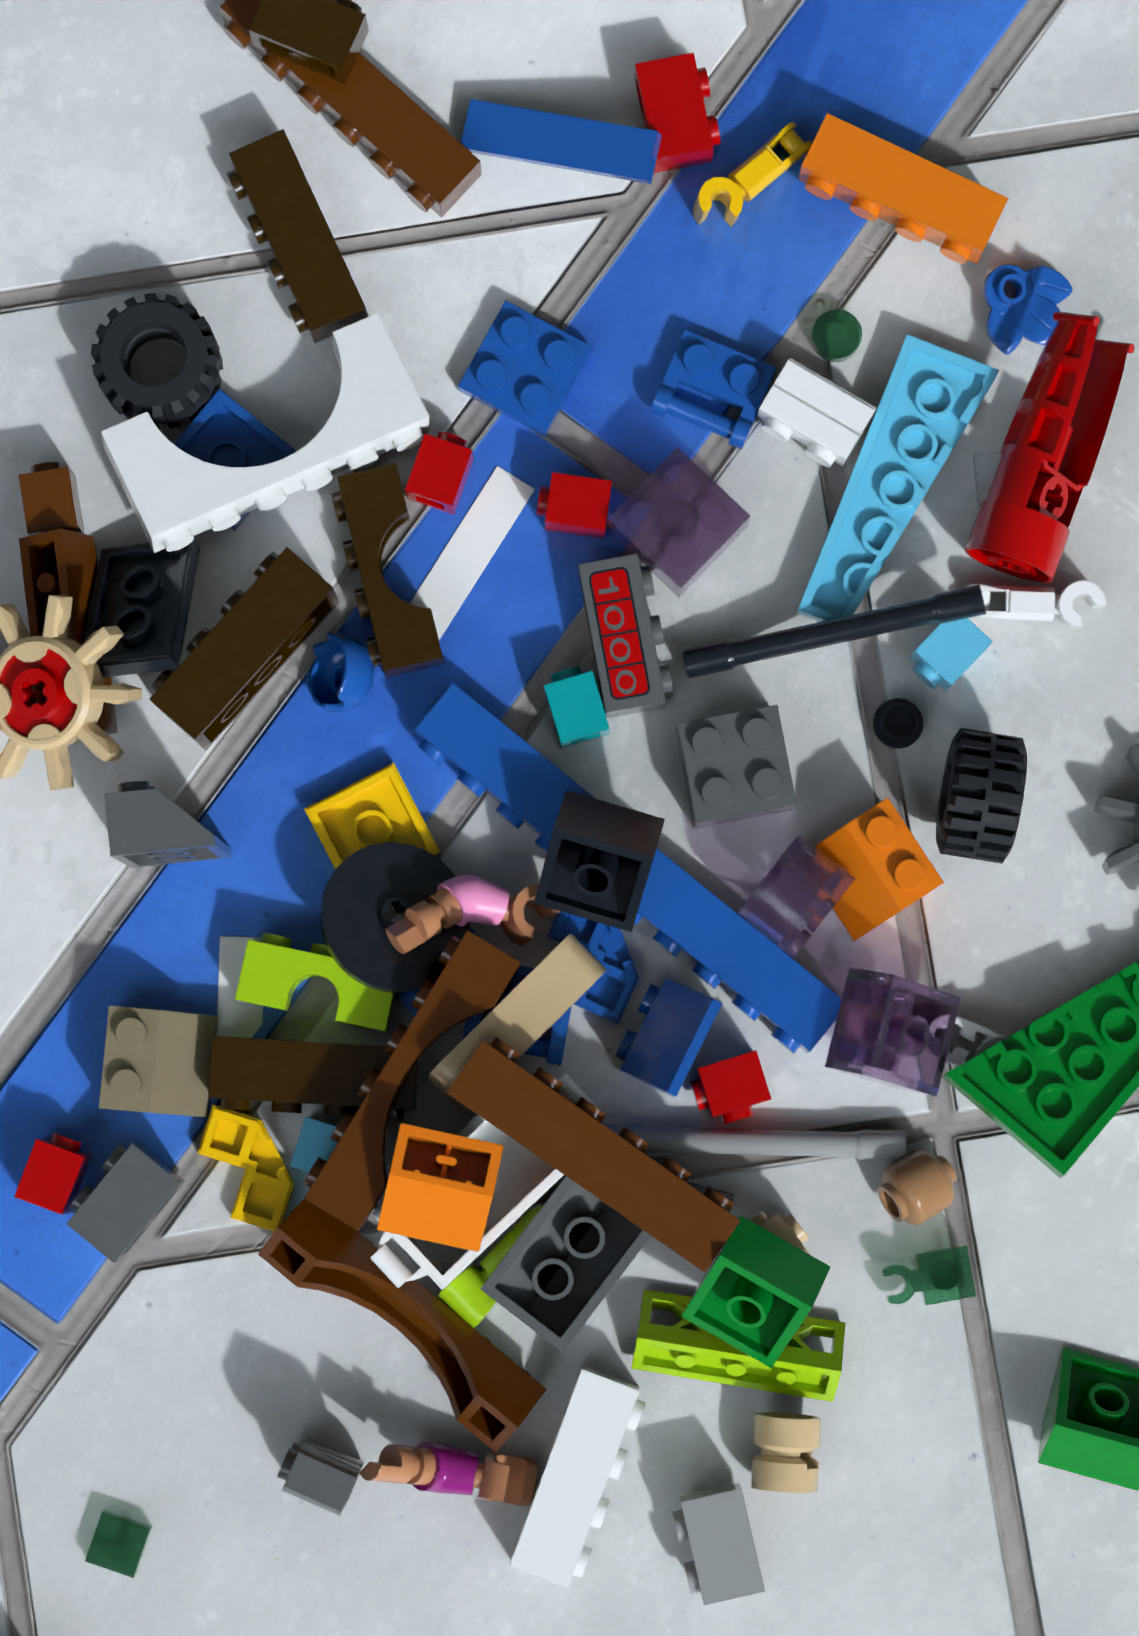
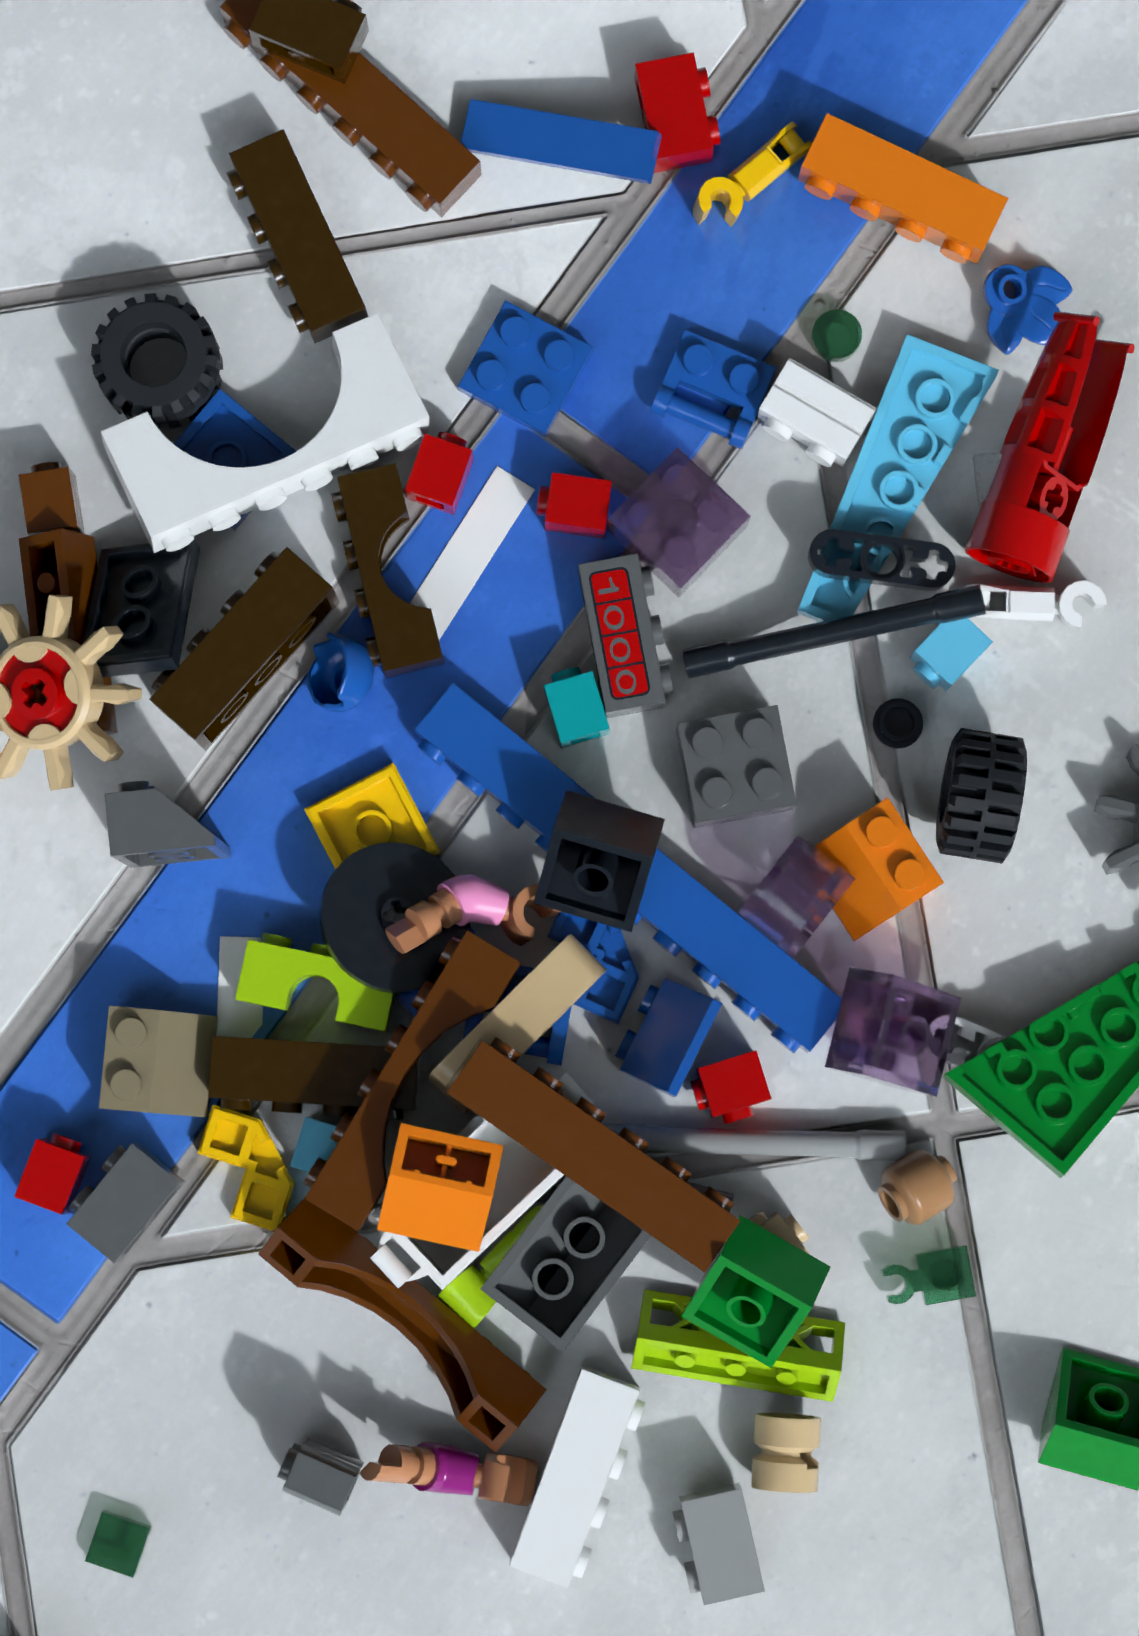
none -> black beam [808,529,956,591]

